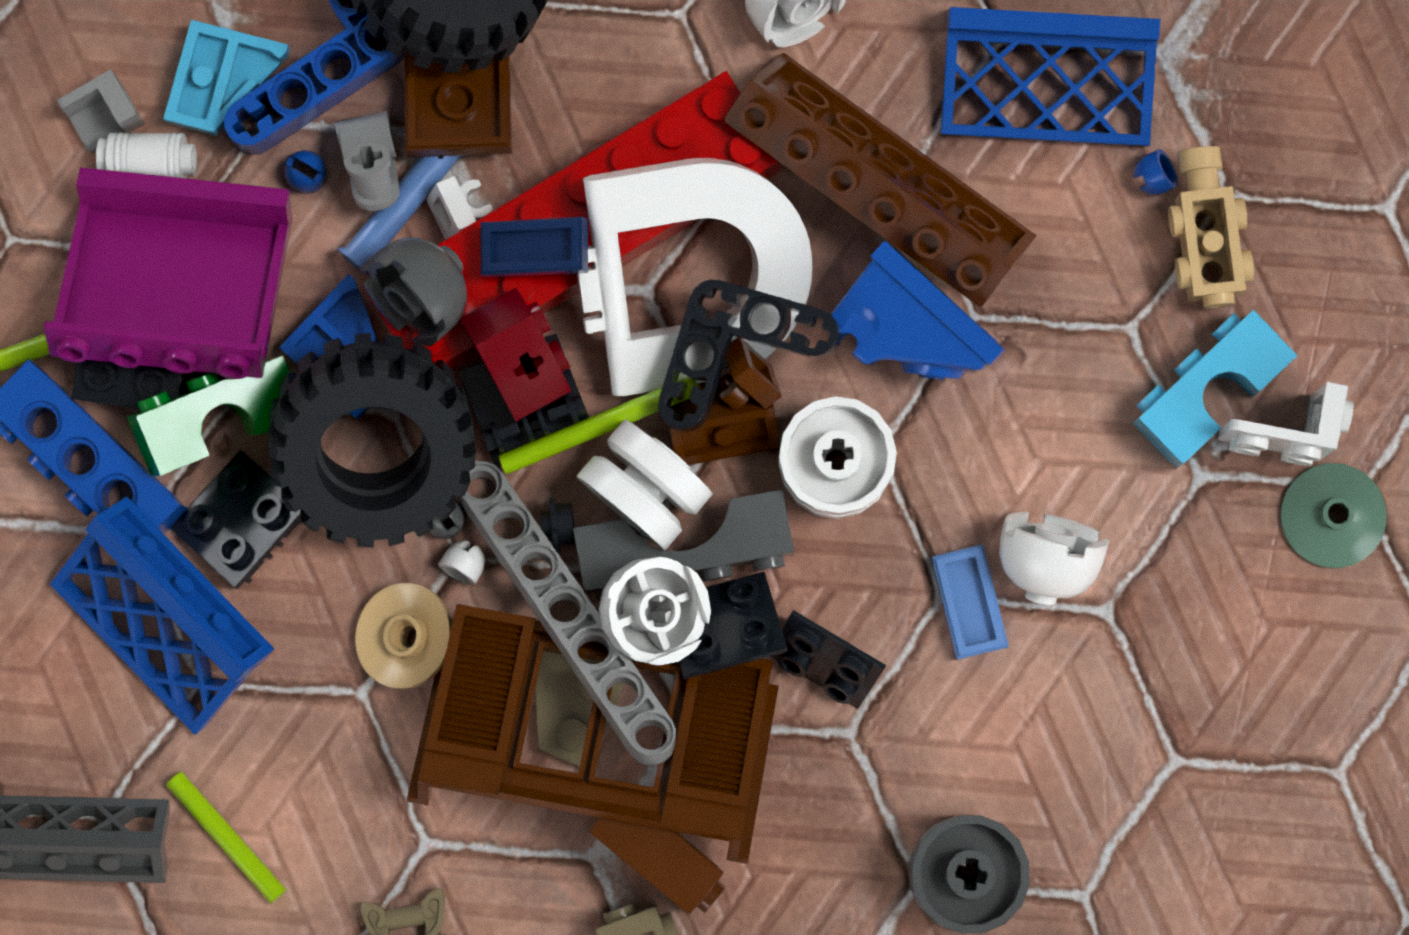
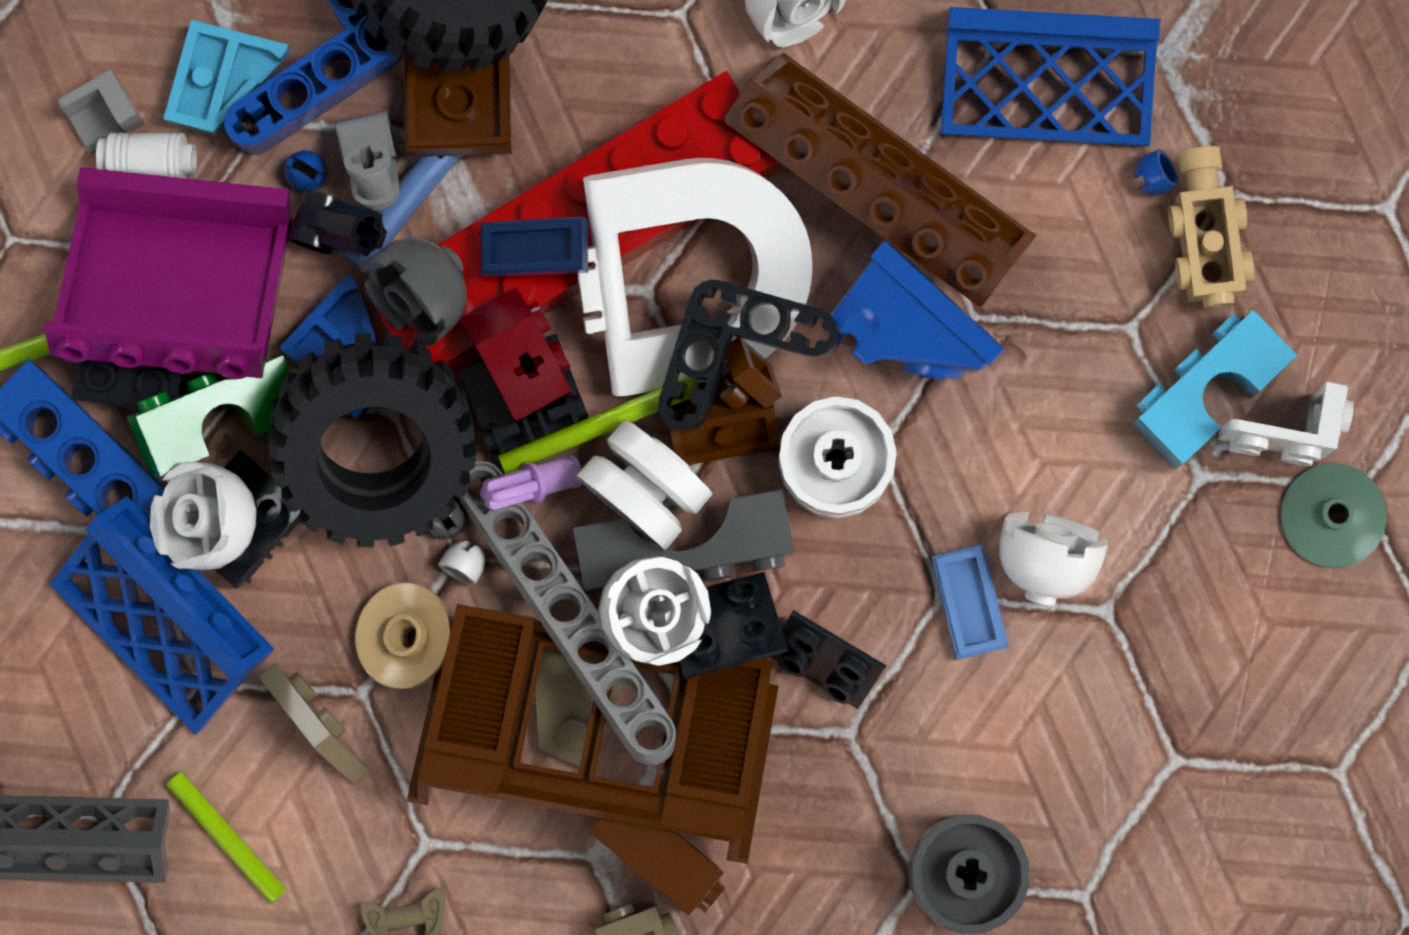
white tile [426,176,493,240] -> none
black plate [540,497,575,552] -> none
none -> white cylinder [150,462,256,570]
none -> dark tan wing [258,663,370,784]
none -> black piece [287,189,387,257]
none -> lavender axle [480,455,582,510]

